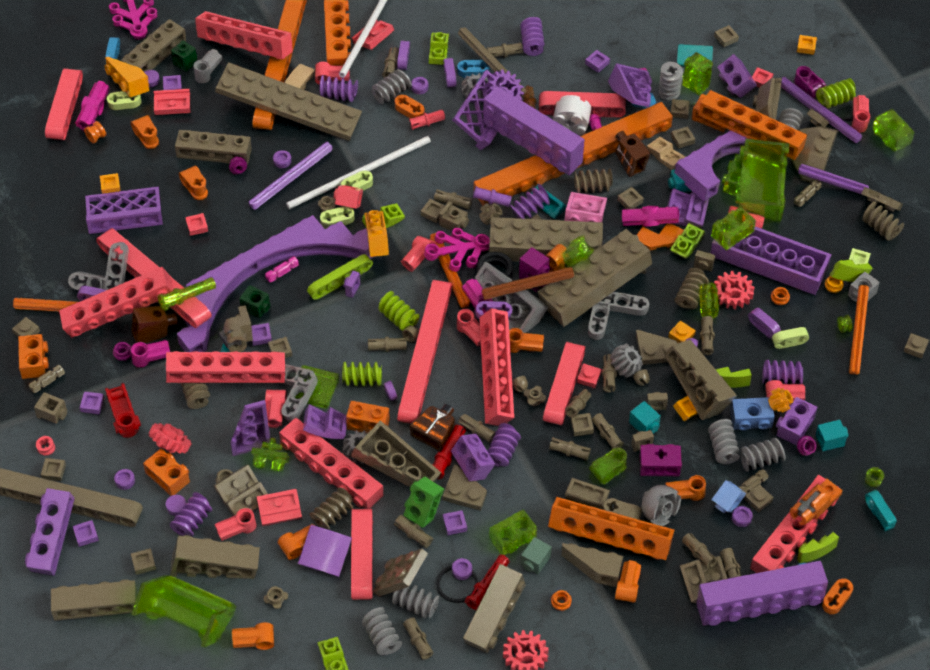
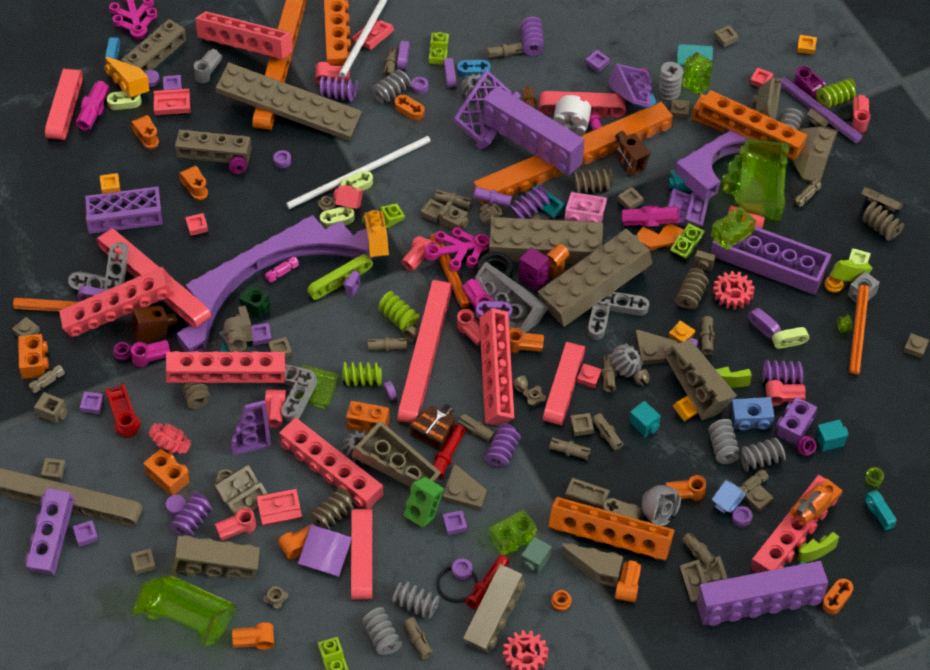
coral bush [36,436,55,456] -> none
dark tan brick [51,580,138,621] -> none
orange wheel [84,121,106,143] -> none
medium lavender tile [114,469,135,490] -> none
clear neon green pin [158,277,216,311] -> none
dark green brick [171,40,198,72] -> none
medium lavender axle [249,142,332,210] -> none
clear neon green hips [251,438,290,472] -> none
tan slope [285,64,315,90] -> none
medium lavender slope [303,404,346,439] -> none
dark tan plate [373,548,428,597] -> none
dark tan pin [394,515,433,548] -> none
coral axle [409,110,445,130] -> none
medium lavender brick [451,434,495,482] -> none
dark tan axle [458,27,526,97] -> none
dark orange axle [481,267,574,300] -> none
medium lavender gear [486,70,524,100] -> none
clear neon green piece [562,235,594,267] -> none
dark tan axle [565,389,591,418] -> none
clear neon green piece [589,448,627,484] -> none
dark tan plate [631,430,654,452] -> none
magenta brick [639,444,682,476] -> none
dark tan plate [646,392,668,410] -> none
tan slope [647,137,685,170] -> none
dark tan plate [671,126,695,149] -> none
clear neon green beam [699,282,719,318] -> none
medium lavender brick [717,54,757,98] -> none
dark tan pin [720,548,741,579] -> none
light orange gear [768,388,793,413] -> none
orange plate [771,287,790,305] -> none
medium lavender axle [798,164,869,195] -> none
clear neon green brick [872,109,914,152] -> none

